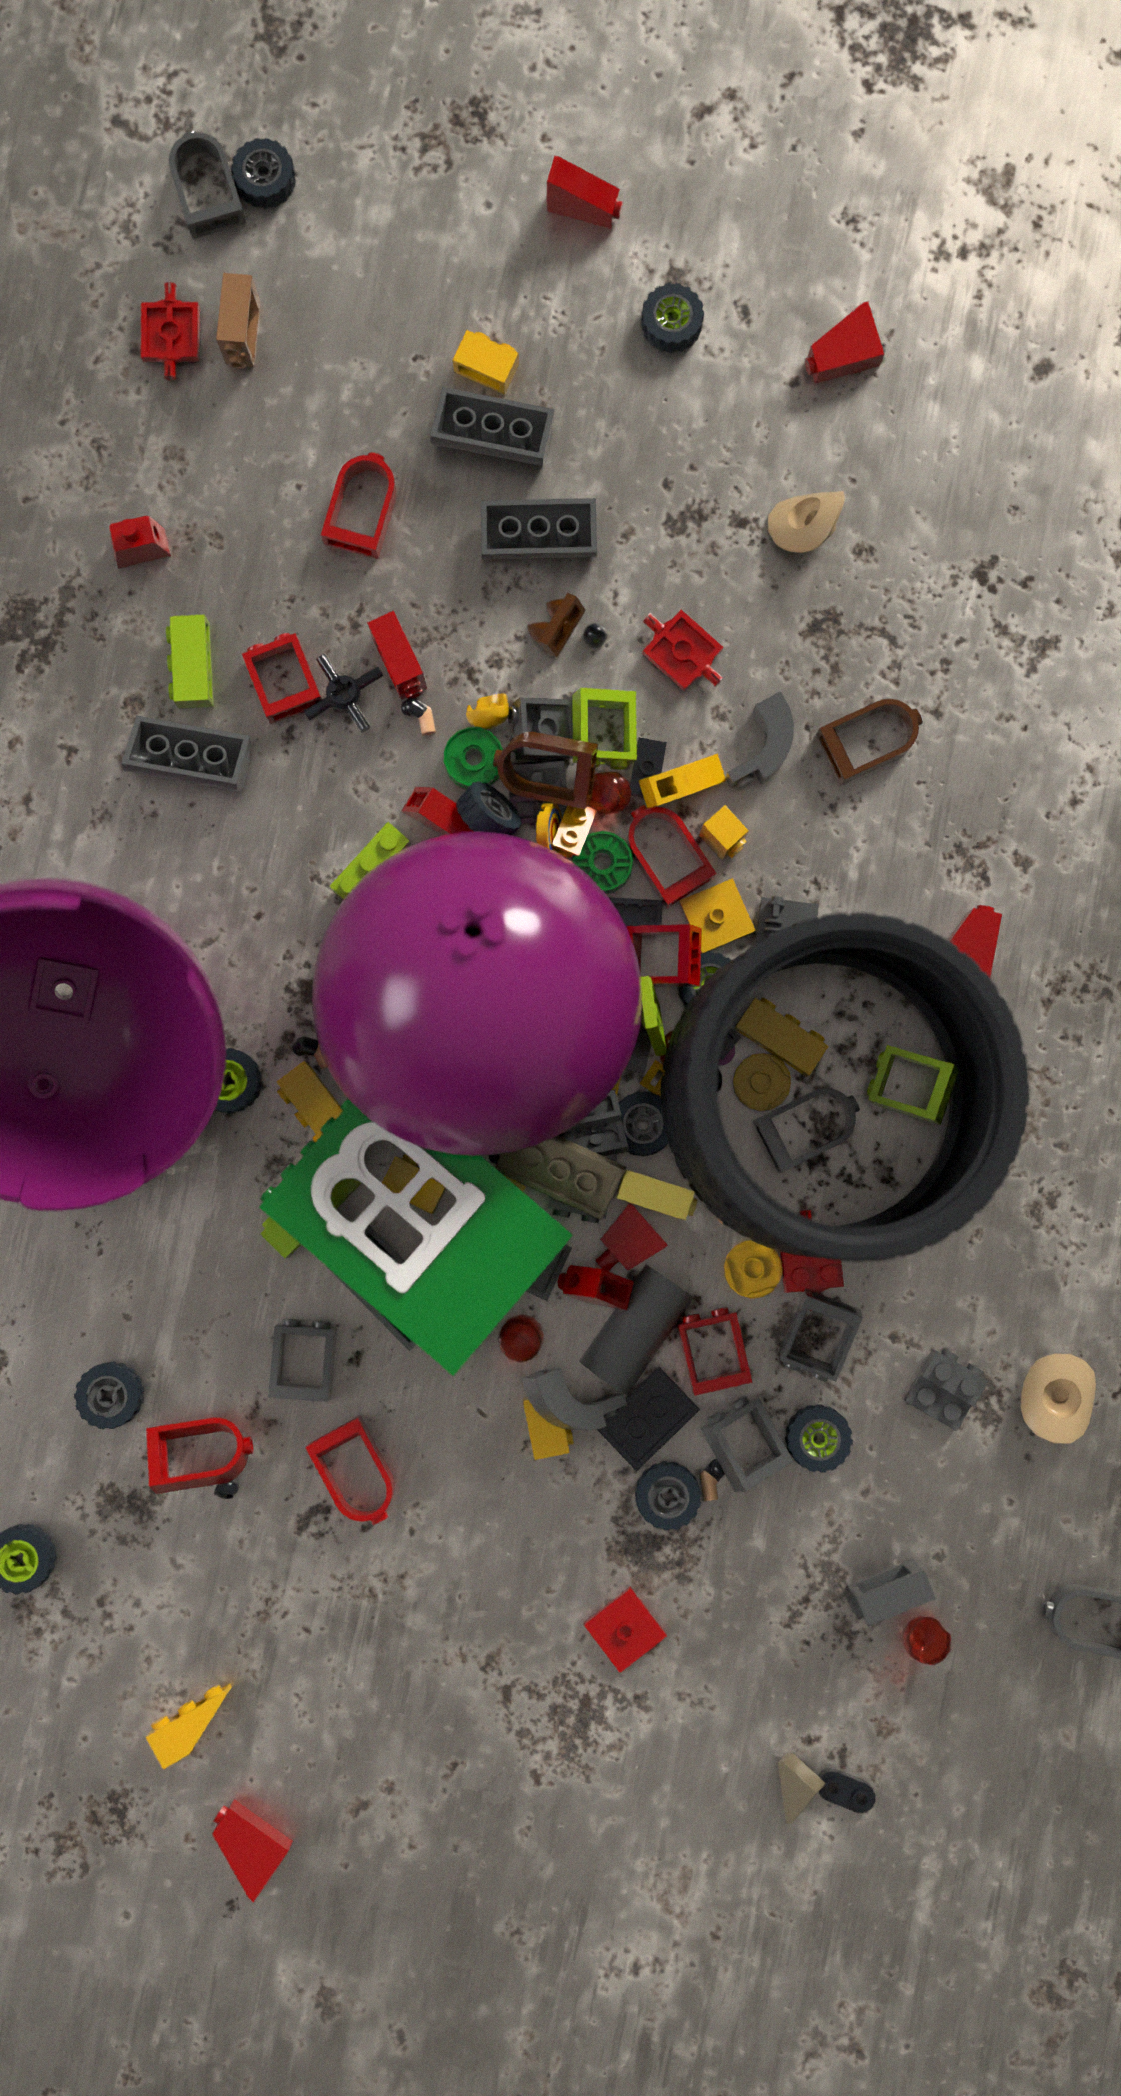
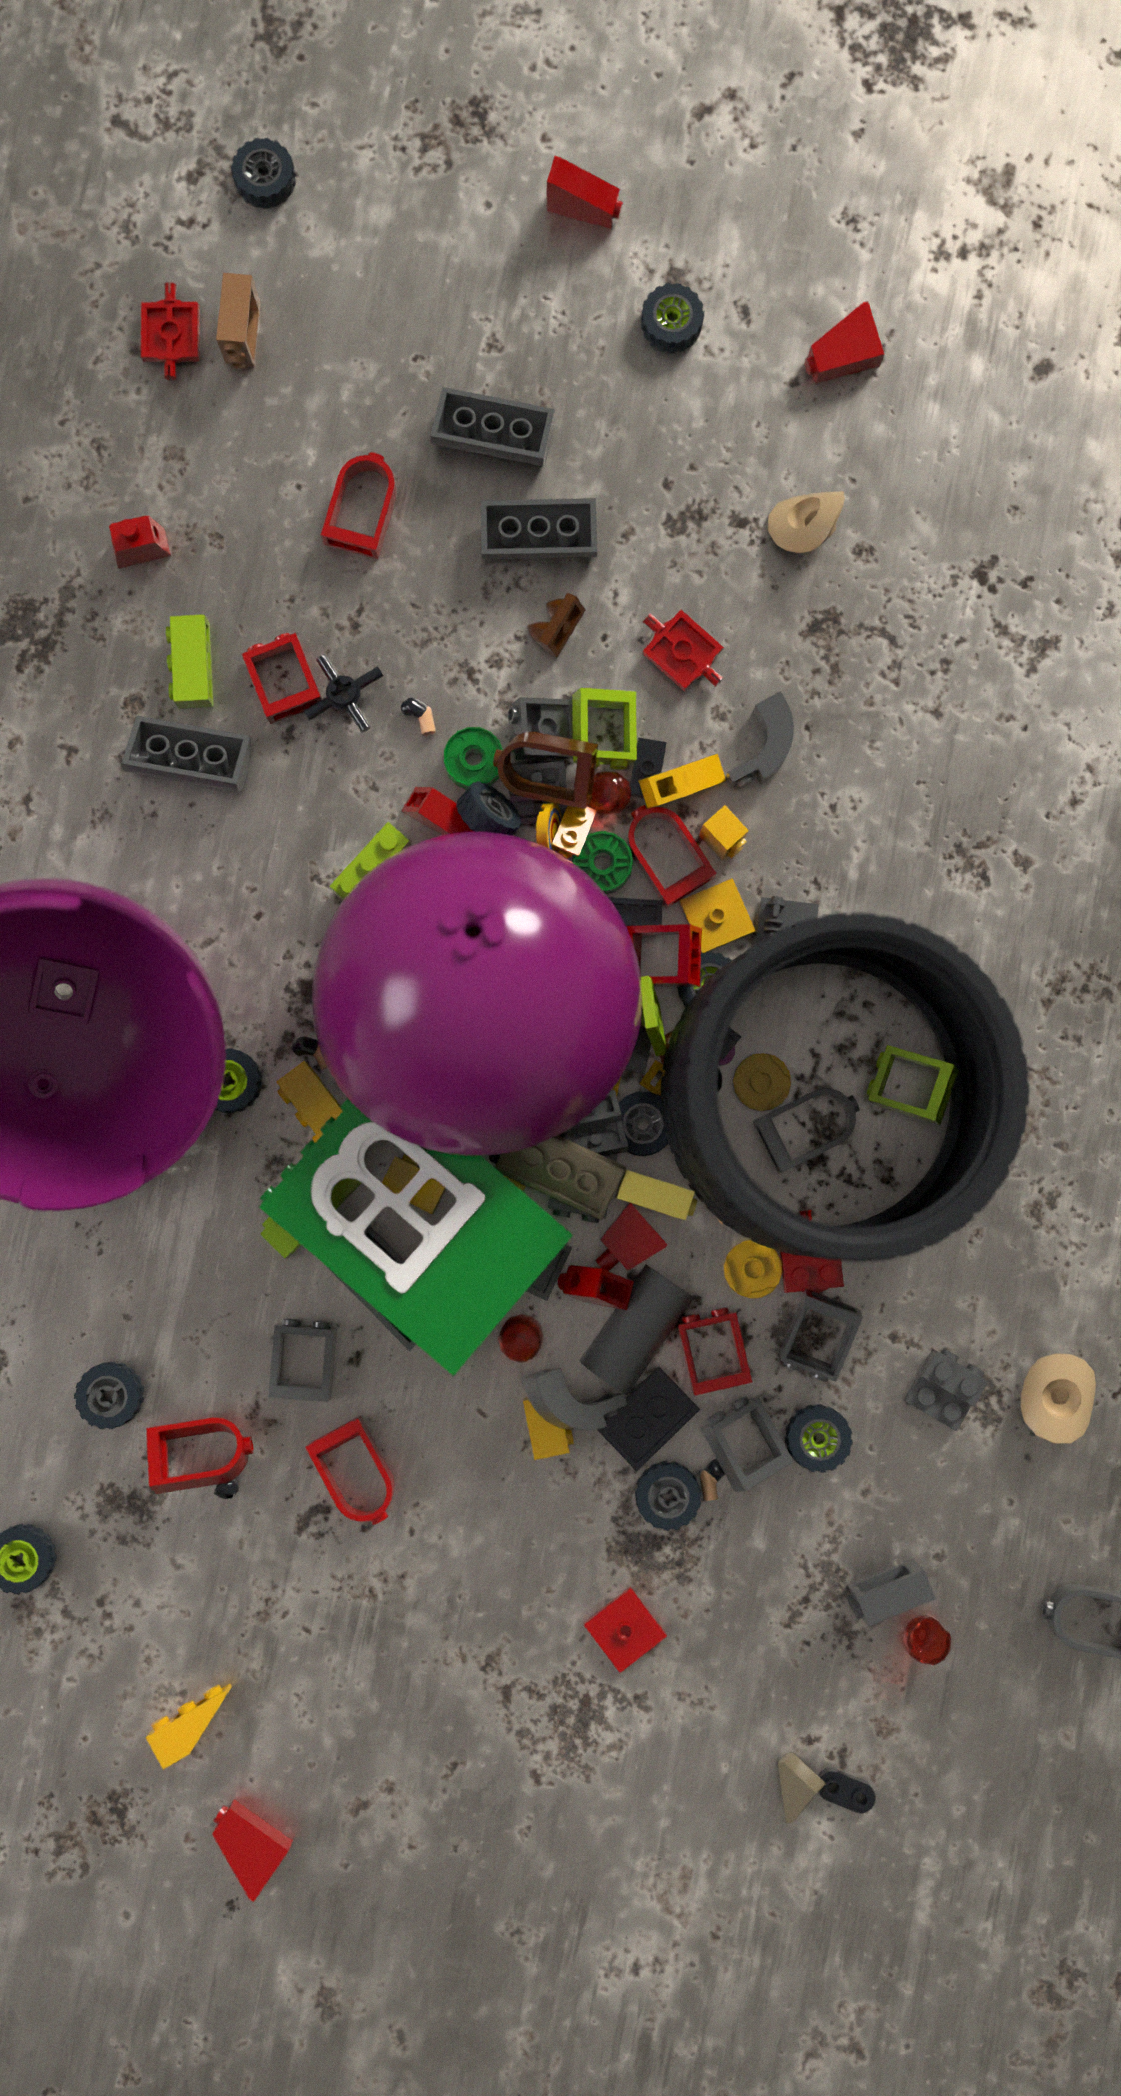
dark grey window [169,131,246,239] -> none
red window [367,610,427,700] -> none
yellow piece [452,330,519,395] -> none
yellow hair [466,693,509,729] -> none
black hinge [584,623,607,648] -> none
yellow brick [734,997,829,1077] -> none
reddish brown window [816,699,923,786] -> none
red slope [948,905,1002,978] -> none

